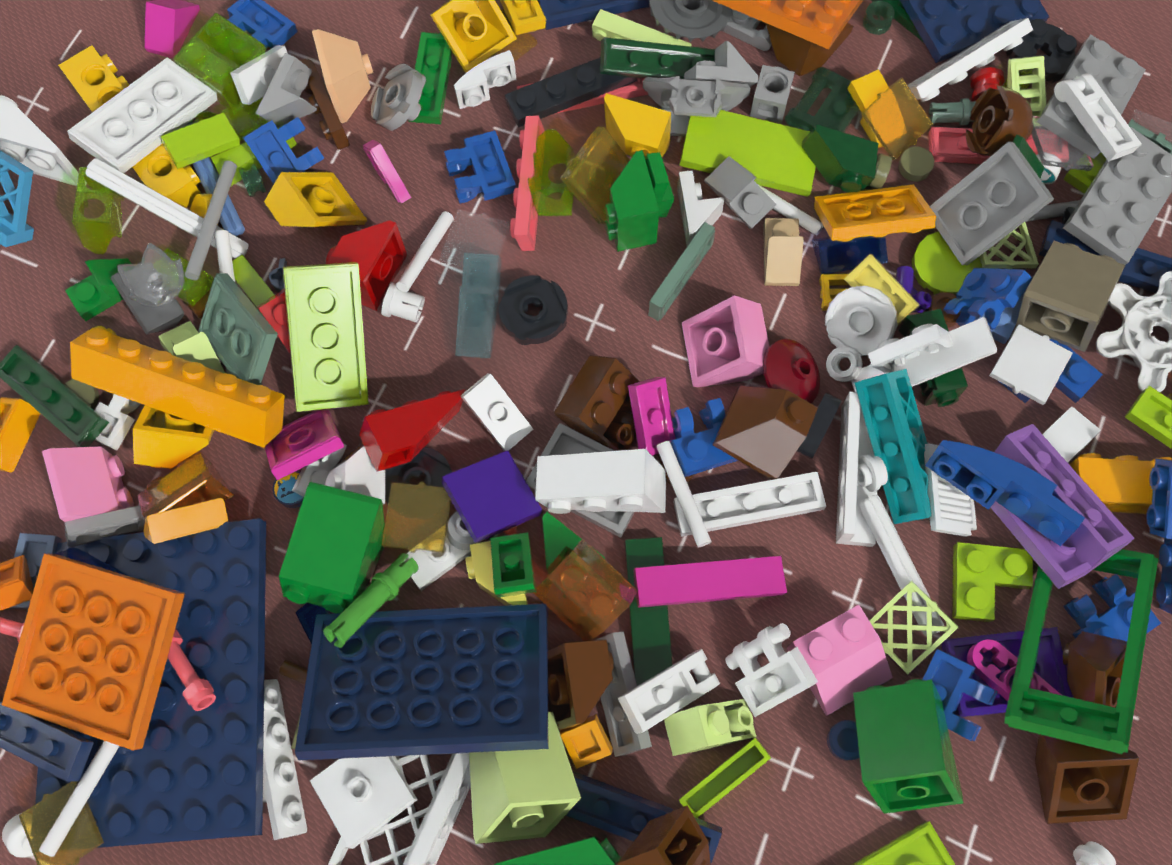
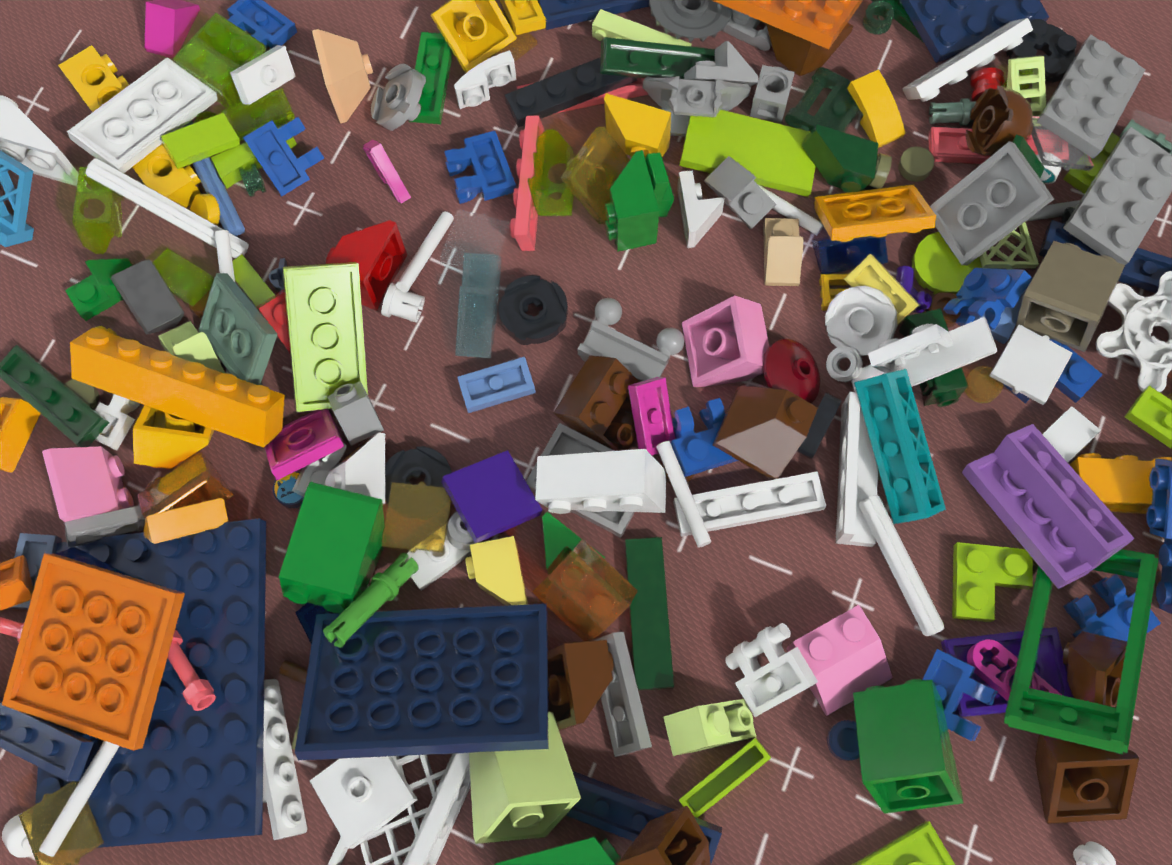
clear piece [117,243,184,307] -> none
light grey bar [184,161,237,280] -> none
light grey slope [256,53,317,127] -> none
yellow slope [264,172,367,227] -> none
reddish brown plate [300,59,350,150] -> none
red slope [359,389,465,472] -> none
white plate [461,373,533,451] -> none
green slope [491,532,537,598] -> none
light orange plate [560,714,613,769] -> none
white plate [618,649,720,734] -> none
dark pink tile [633,556,787,608] -> none
sand green tile [648,222,715,321] -> none
white plate [857,455,888,492] -> none
clear yellow piece [861,78,933,160] -> none
yellowish green window [869,581,958,674] -> none
white window [924,443,977,537] -> none
blue slope [925,440,1085,546] -> none
white plate [1054,73,1142,162] -> none
none -> light grey brick [328,381,384,446]
none -> medium blue plate [457,357,536,413]
none -> light grey gear [577,298,684,382]
none -> clear yellow tile [965,366,1003,403]

